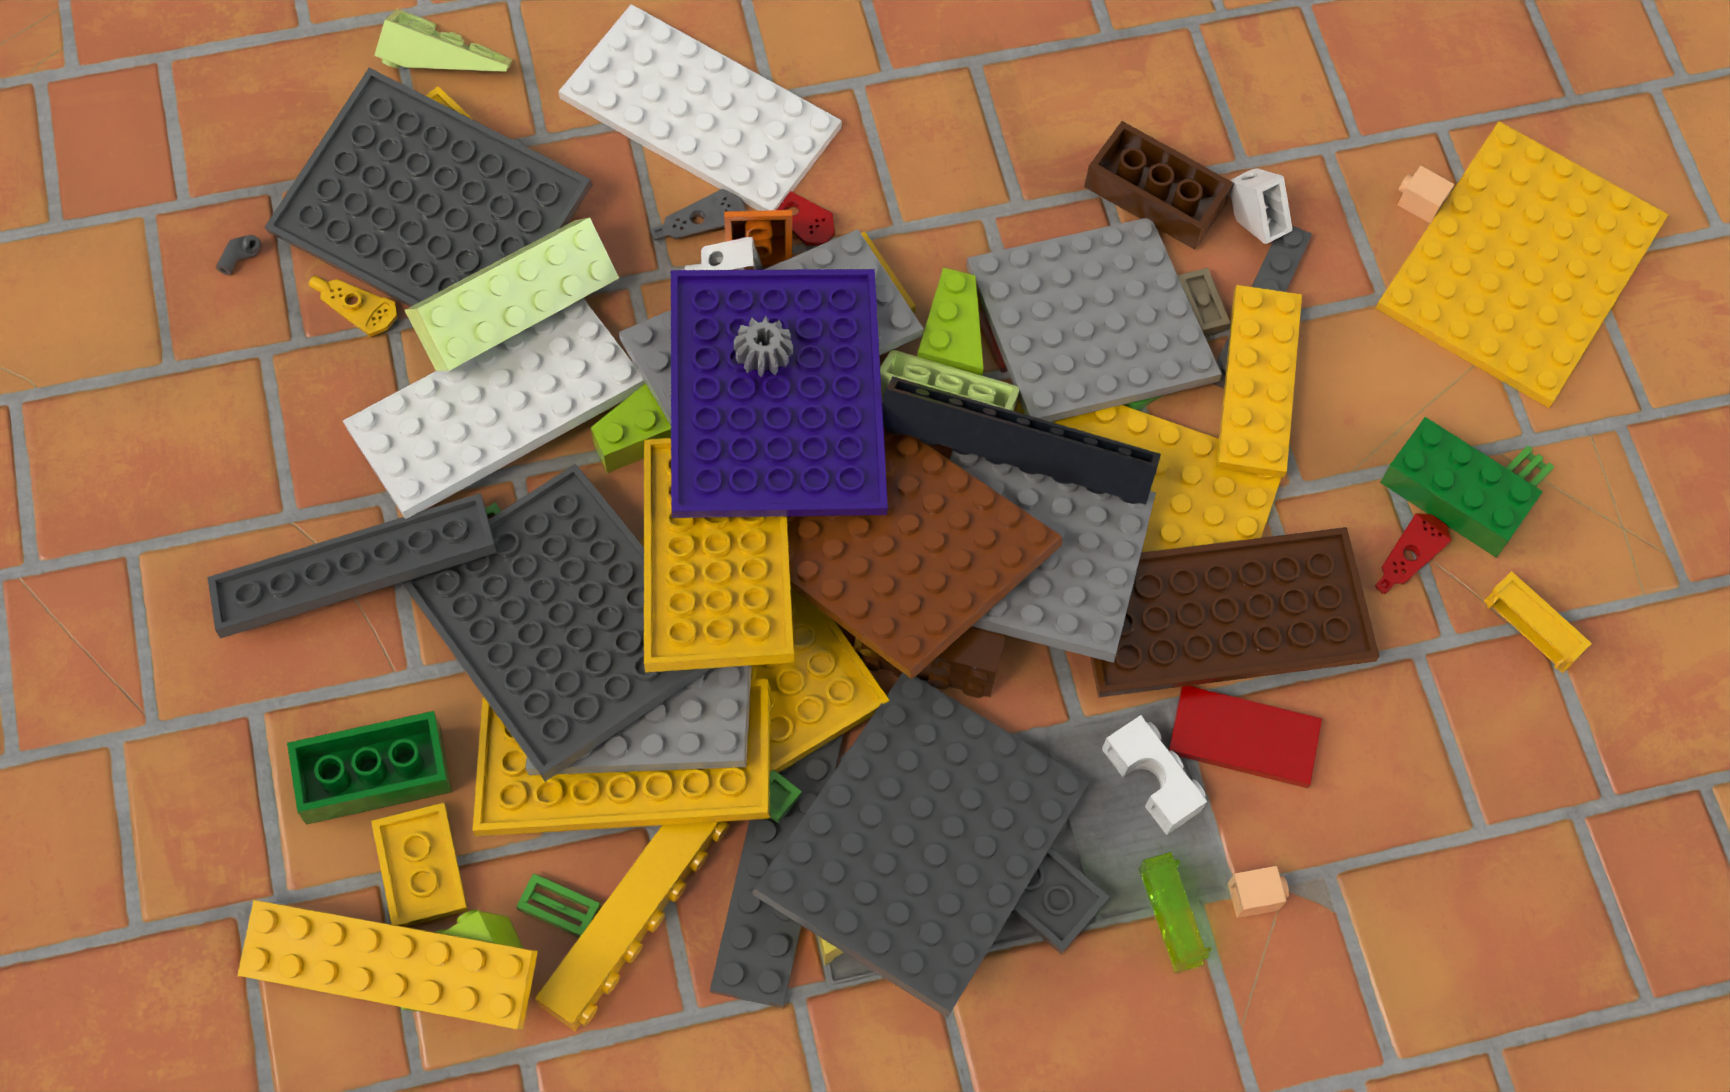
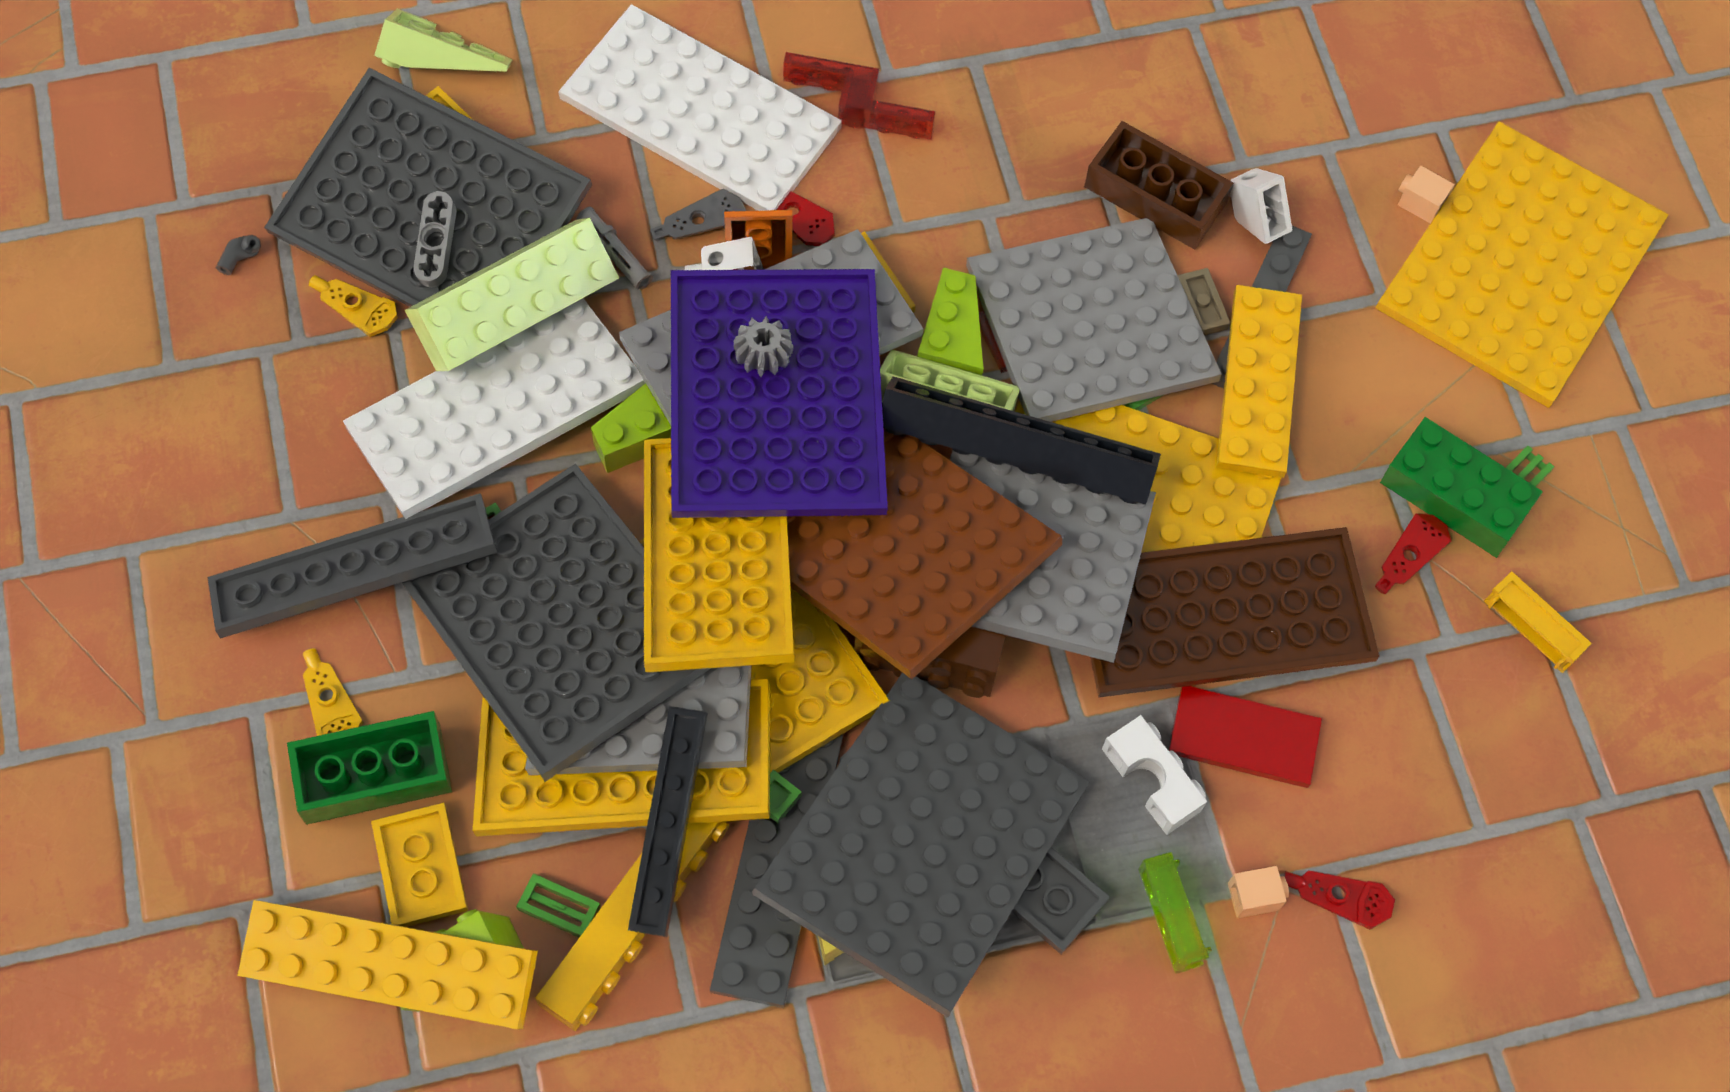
none -> yellow piece [303,648,363,736]
none -> light grey beam [413,191,457,287]
none -> light grey pin [576,207,653,290]
none -> black tile [628,706,708,937]
none -> clear red bracket [783,52,936,140]
none -> red piece [1284,870,1395,930]

